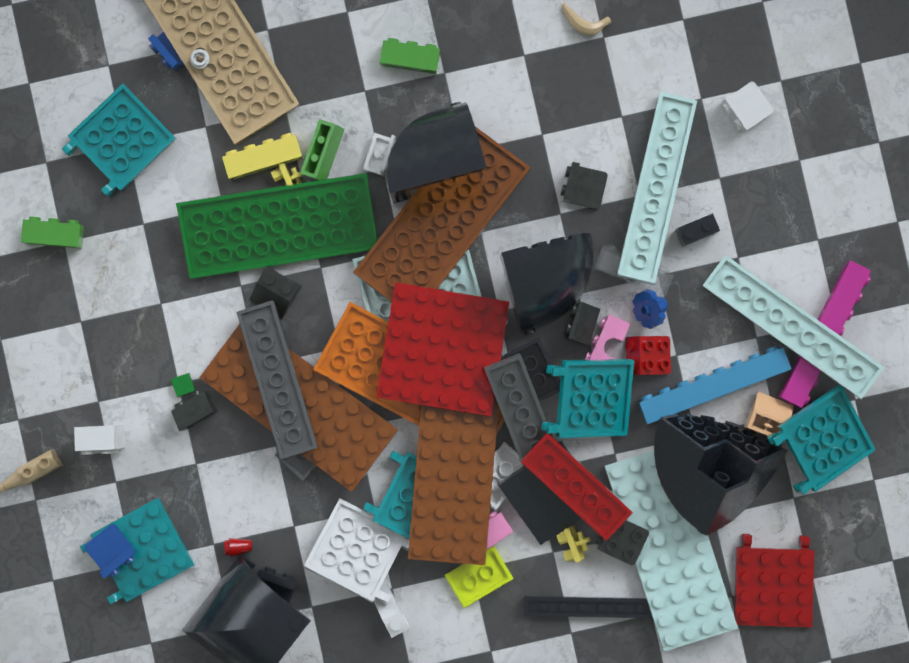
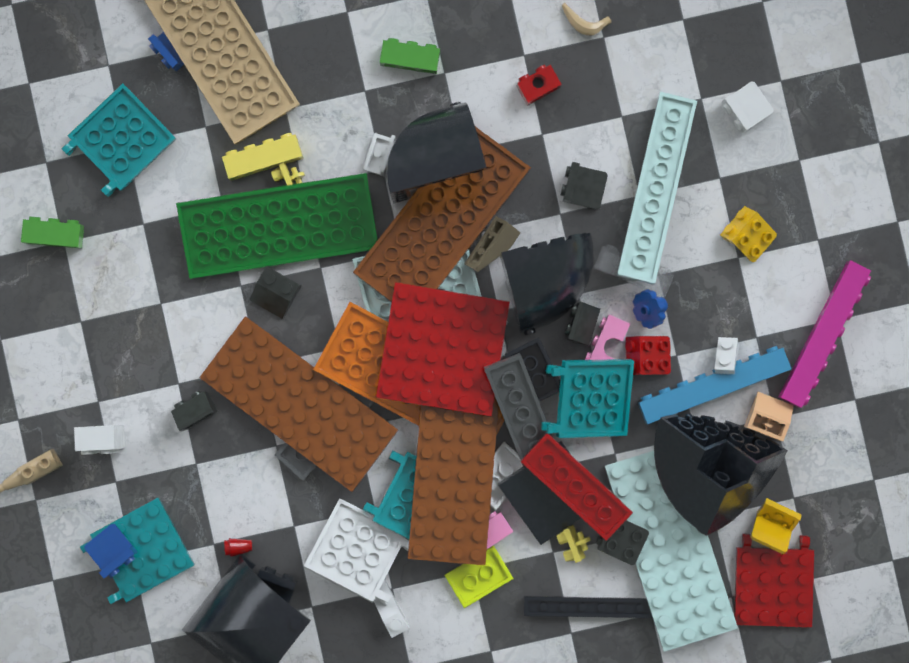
green tile [171,373,196,397] -> none
white plate [190,49,210,69] -> none
dark grey plate [236,300,319,460] -> none
bright green brick [300,119,345,180] -> none
black brick [675,213,720,247] -> none
light aqua plate [703,255,885,399] -> none
teal plate [767,385,876,495] -> none
none -> dark tan slope [464,216,521,272]
none -> red brick [516,64,562,106]
none -> white plate [715,337,738,374]
none -> yellow bracket [720,206,777,262]
none -> yellow bracket [750,498,801,554]

